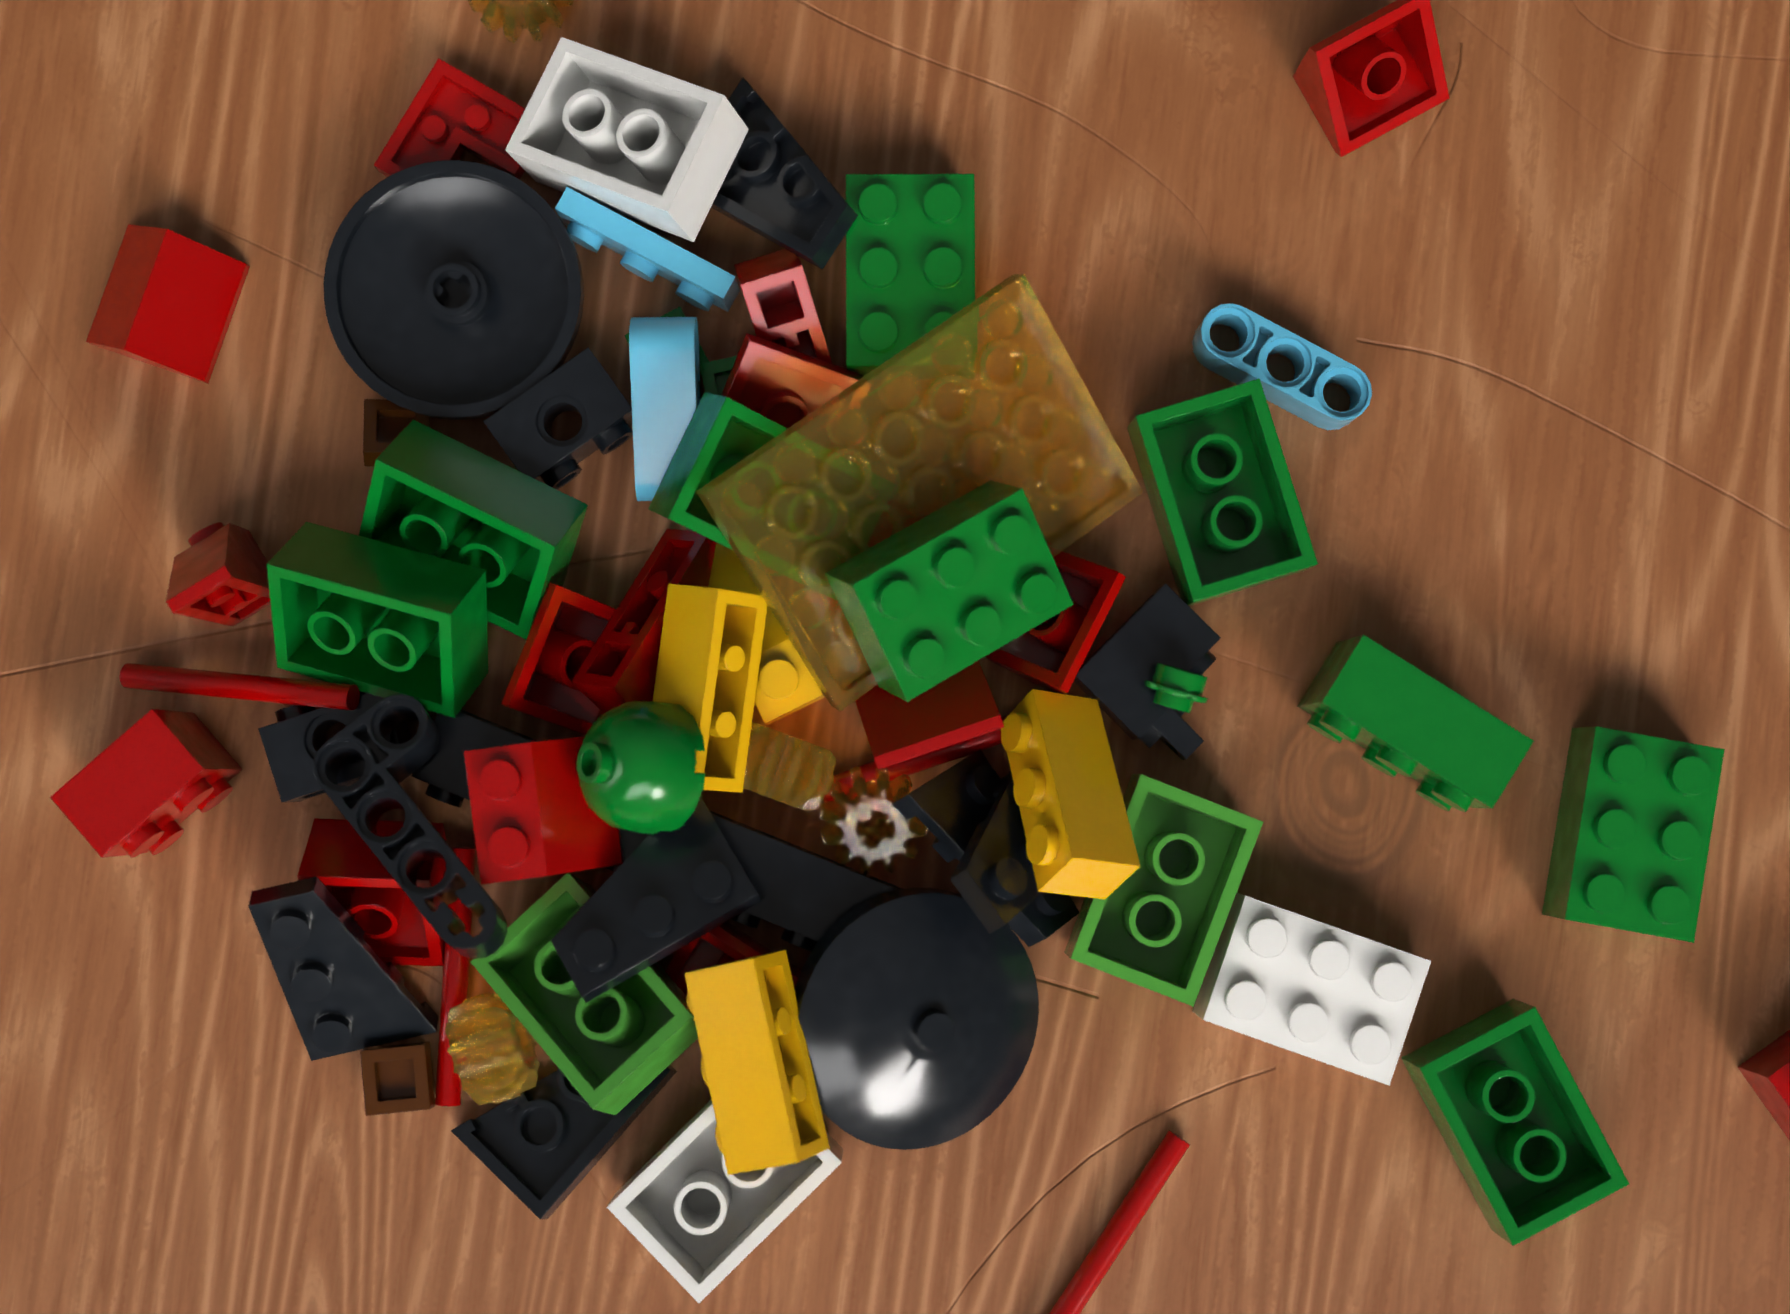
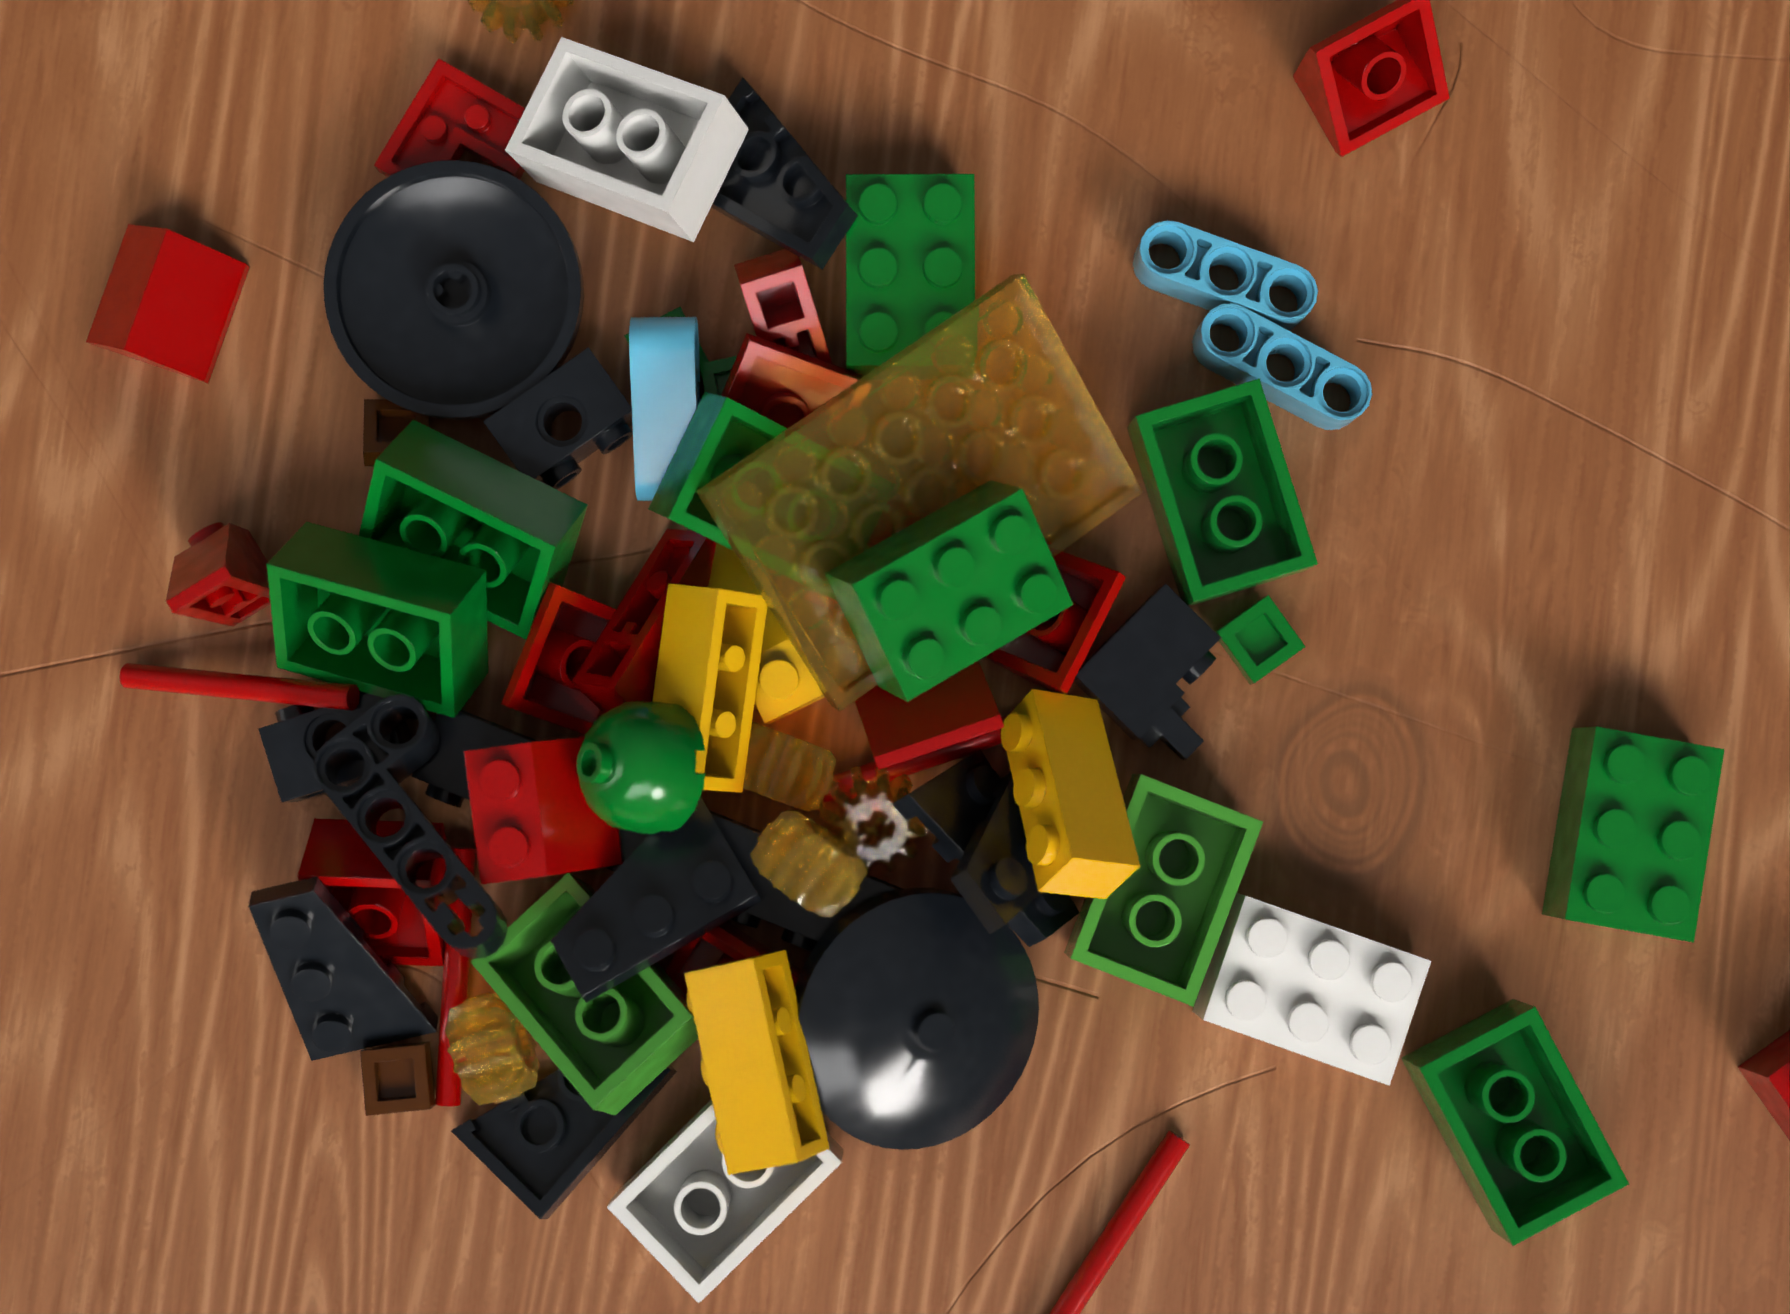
red brick [50,709,243,858] -> none
medium azure plate [555,187,740,312] -> none
green plate [1145,663,1208,713] -> none
green brick [1297,635,1534,812] -> none
none -> clear yellow gear [750,810,867,917]
none -> medium azure beam [1133,220,1318,331]
none -> green plate [1215,595,1306,685]

